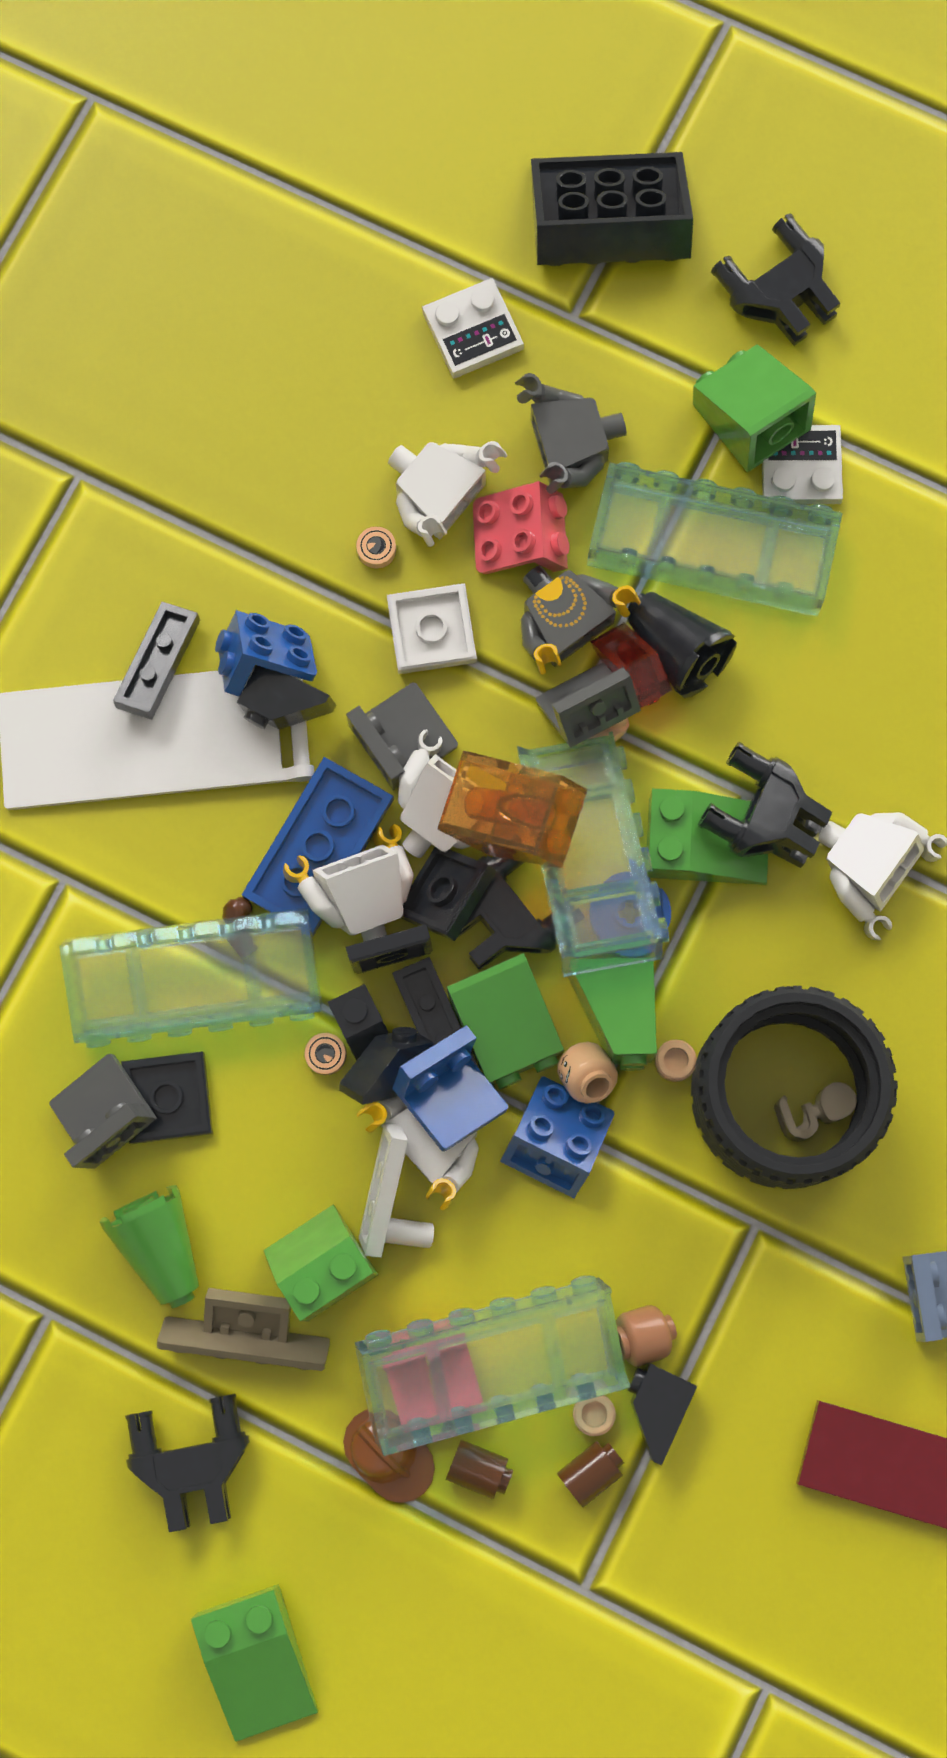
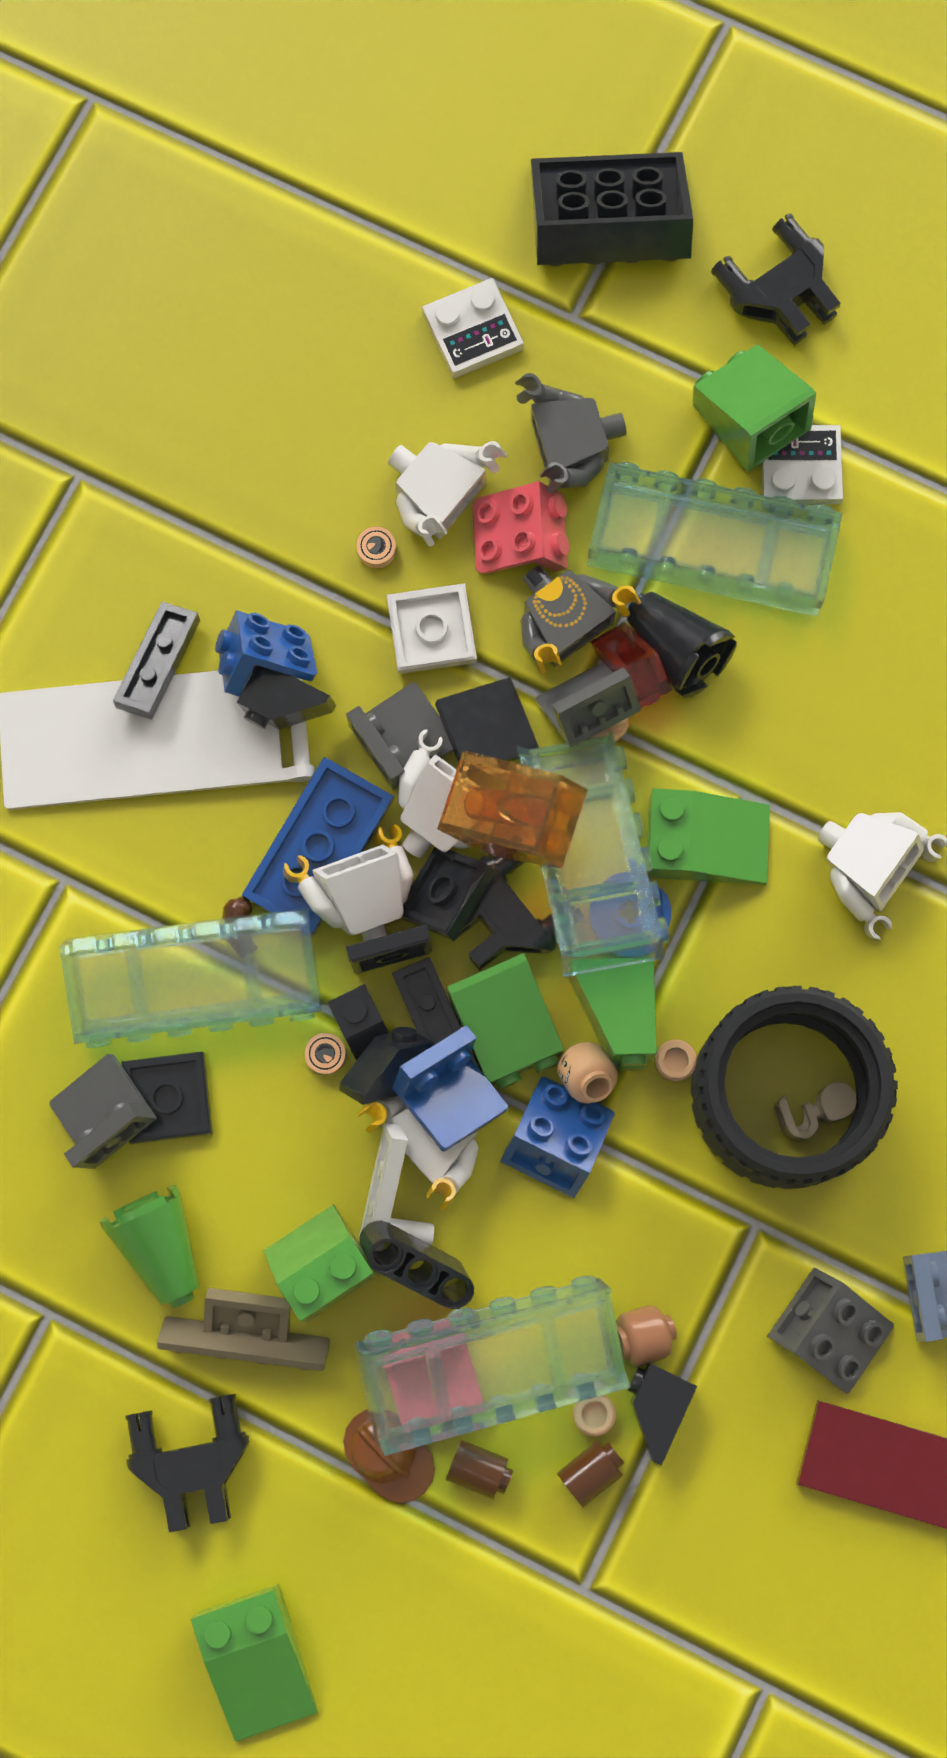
black connector [698,742,832,868] -> none
none -> black beam [360,1220,474,1309]
none -> black tile [435,677,540,776]
none -> dark grey bracket [767,1267,894,1393]

